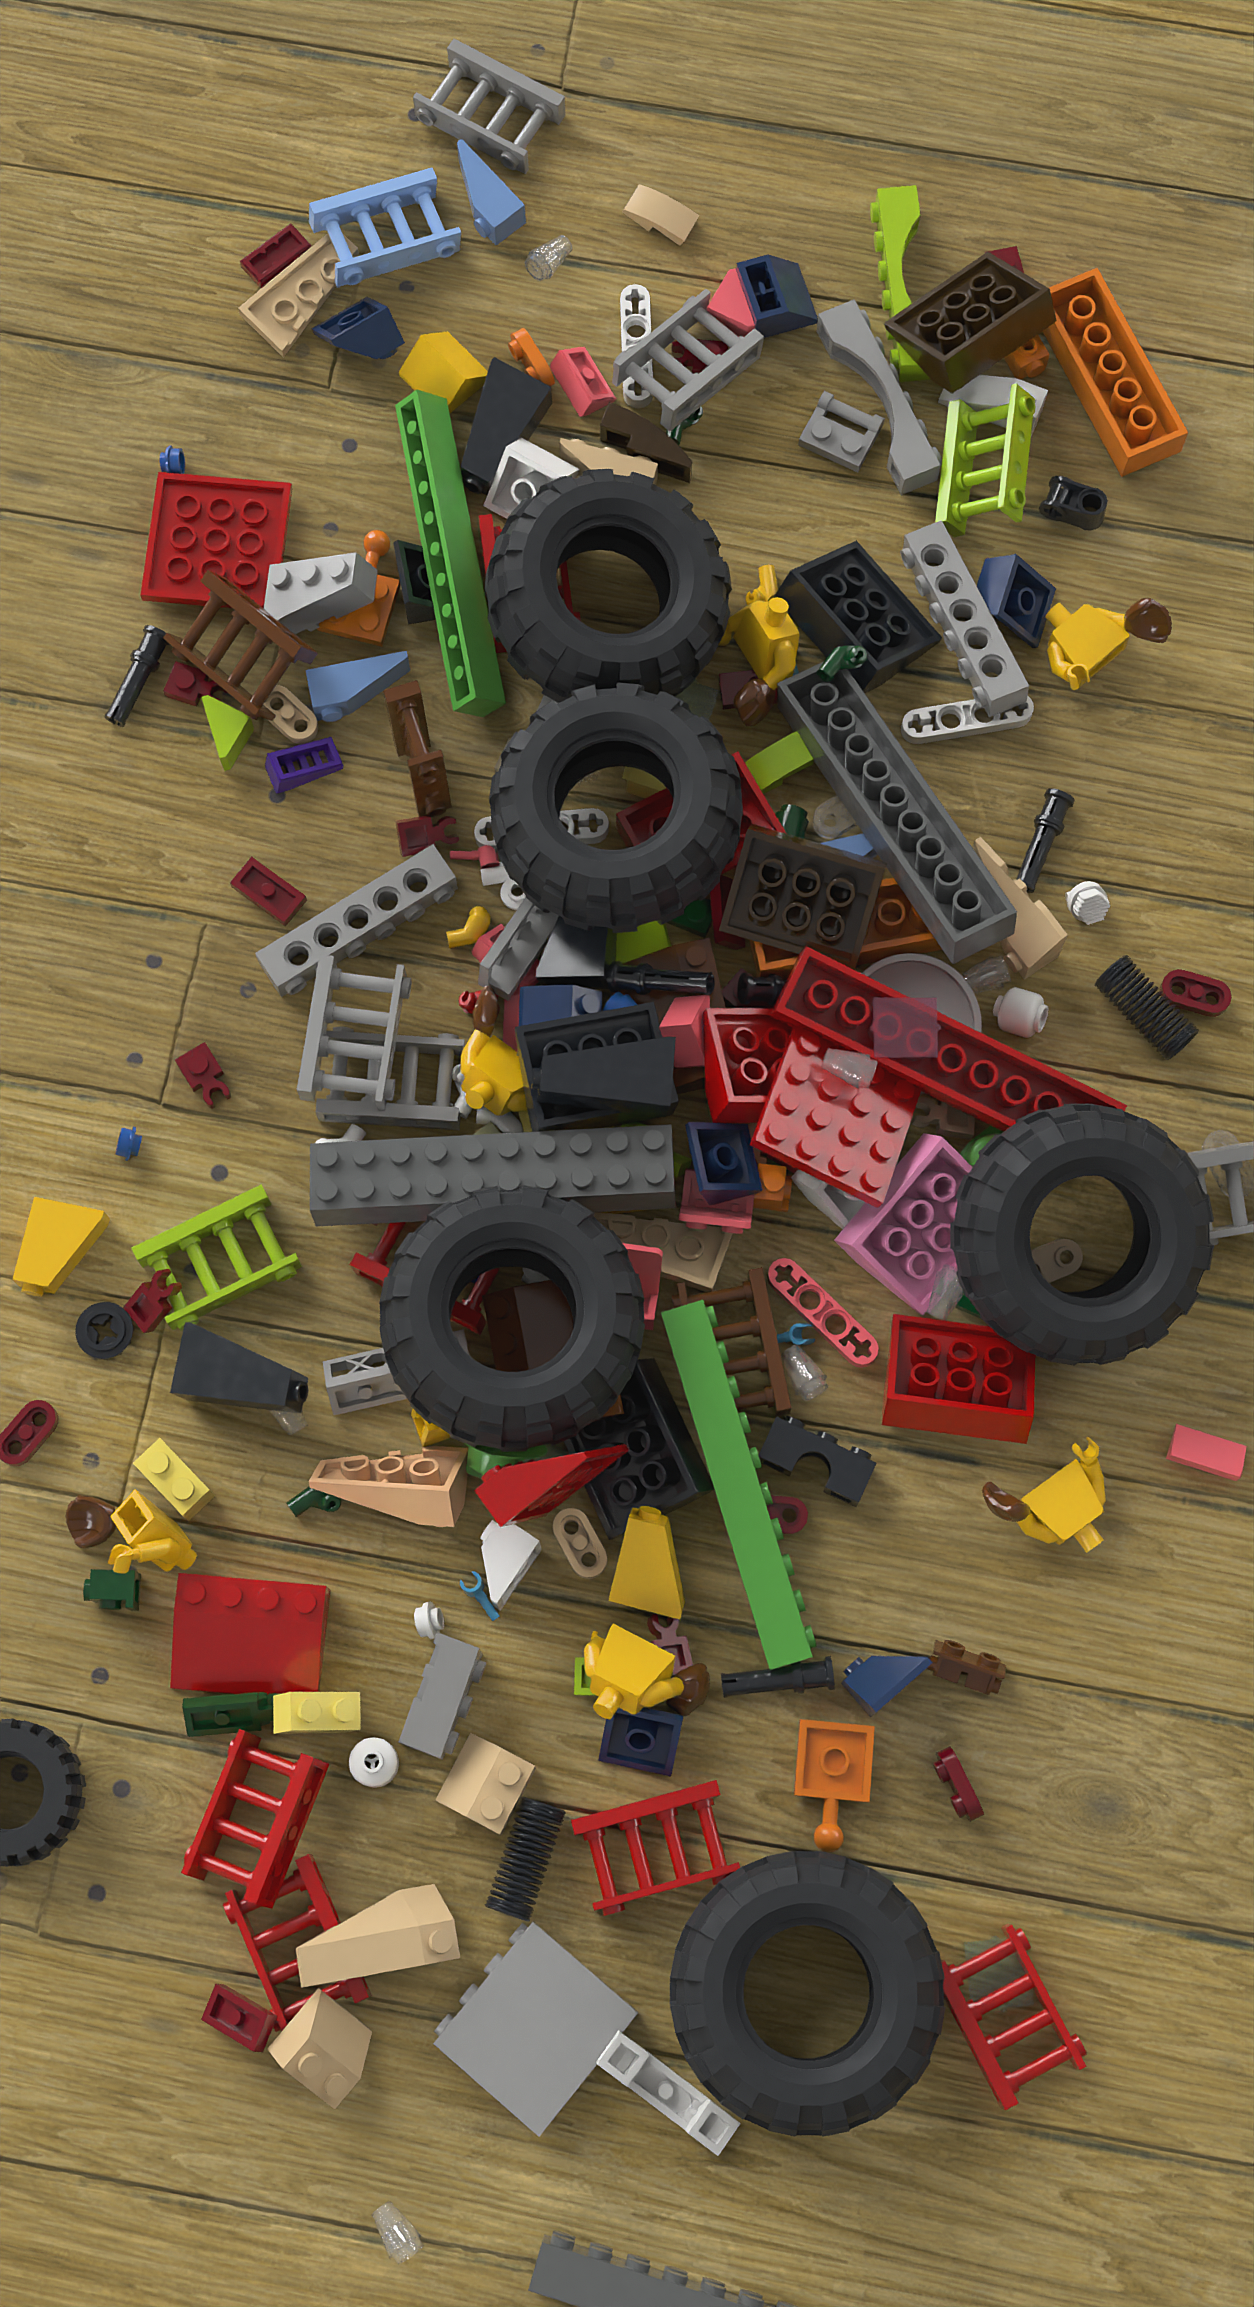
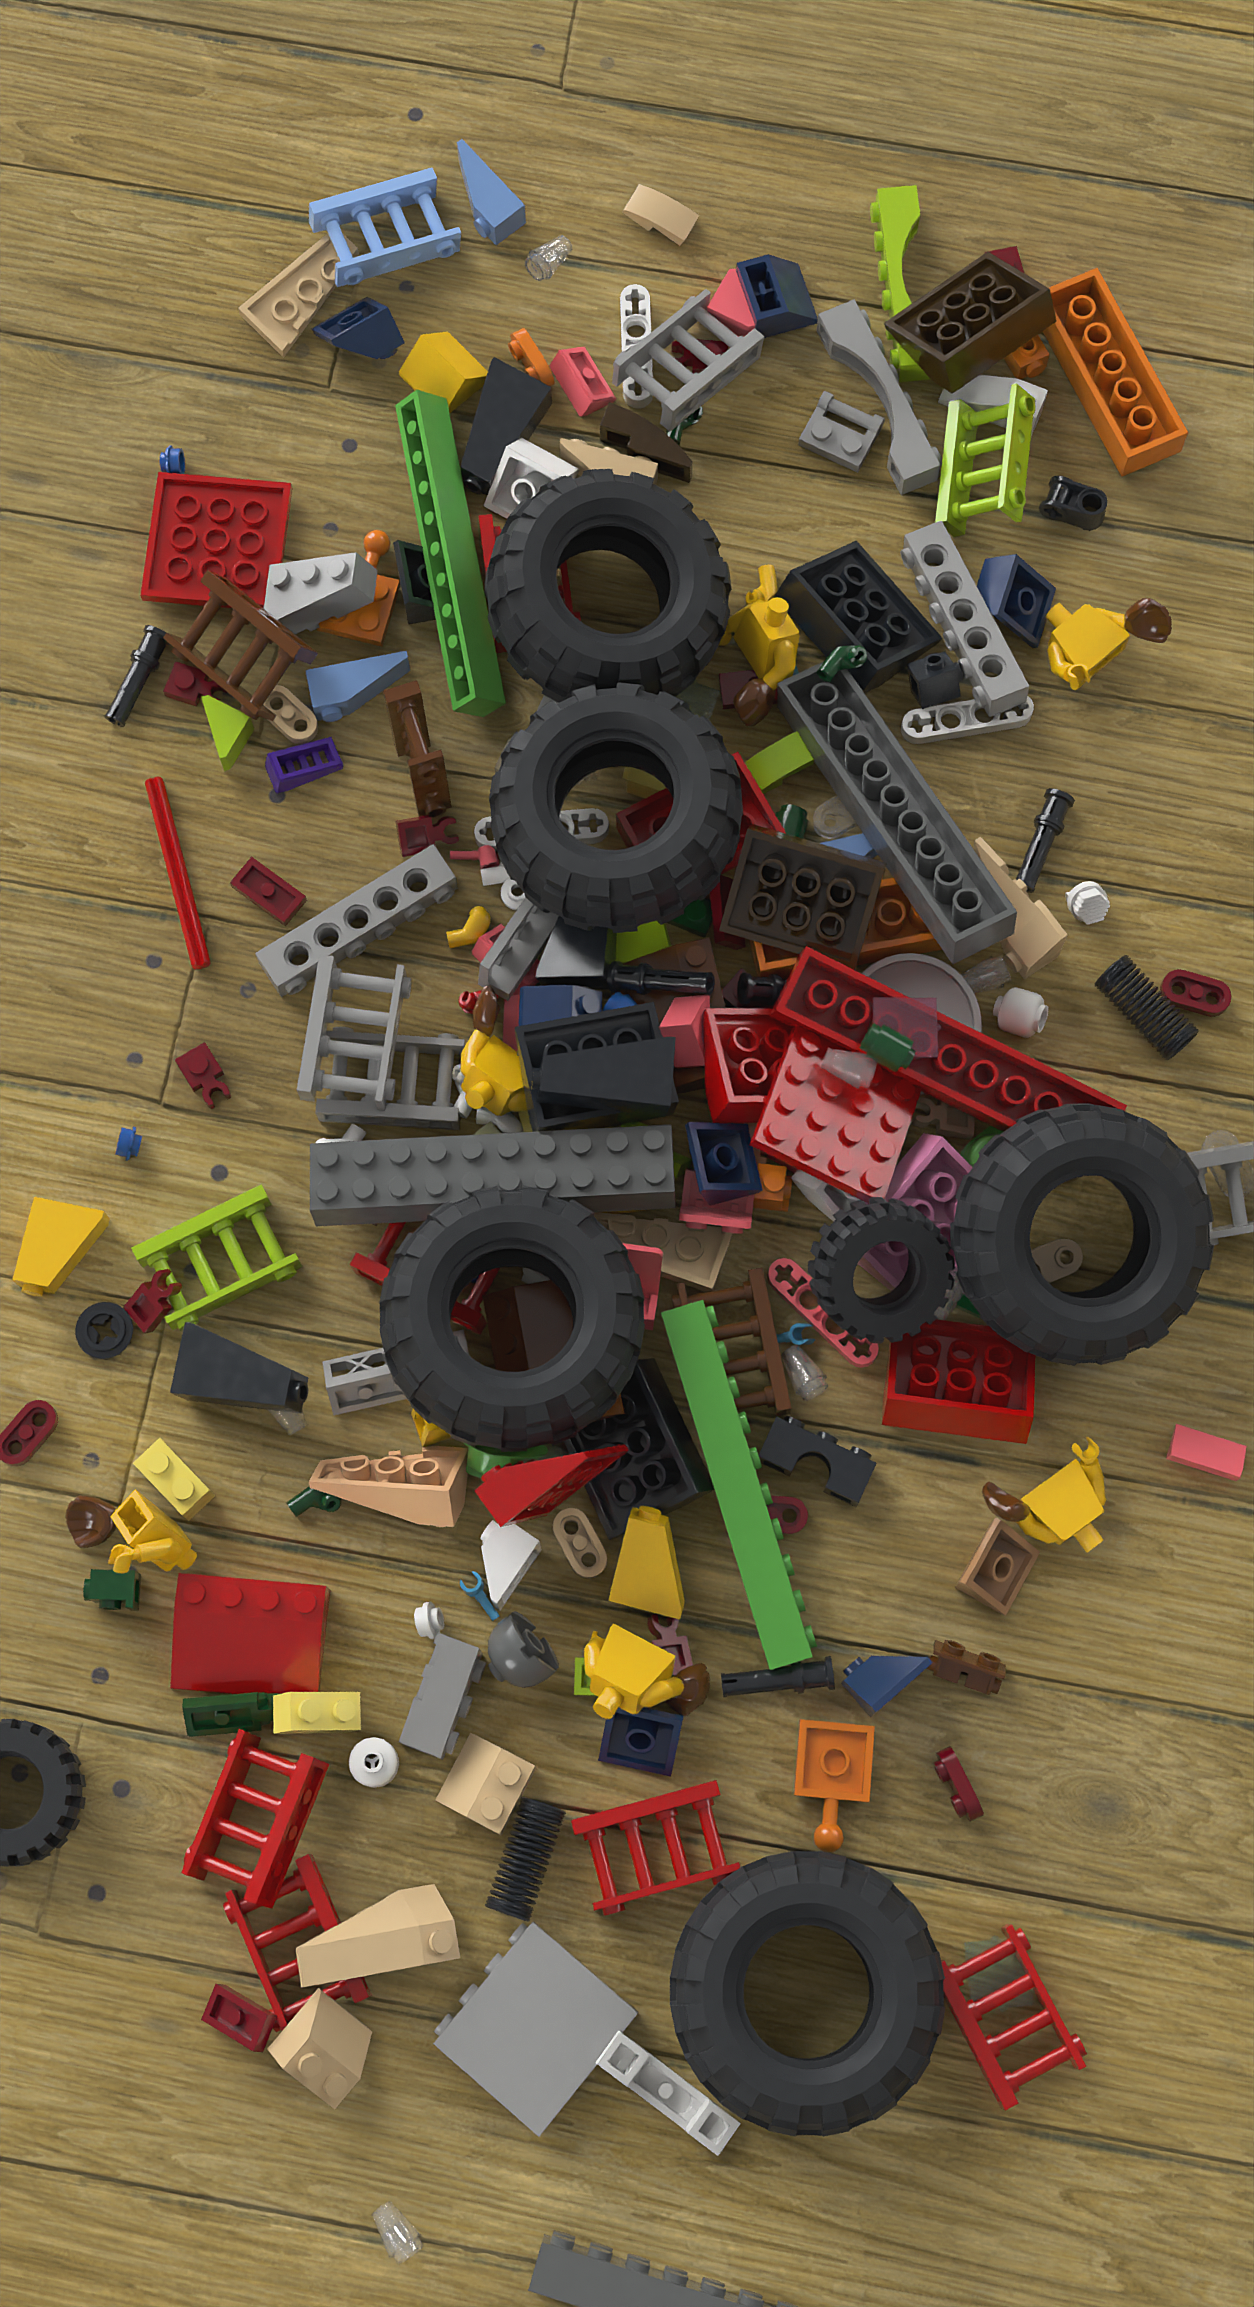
dark red plate [240,223,312,288] -> none
light grey fence [413,39,565,174] -> none
none -> red axle [145,777,211,970]
none -> dark grey cylinder [488,1611,559,1688]
none -> black tyre [808,1197,955,1344]
none -> dark green brick [859,1023,916,1072]
none -> black brick [907,651,963,709]
none -> medium nougat slope [955,1518,1040,1616]

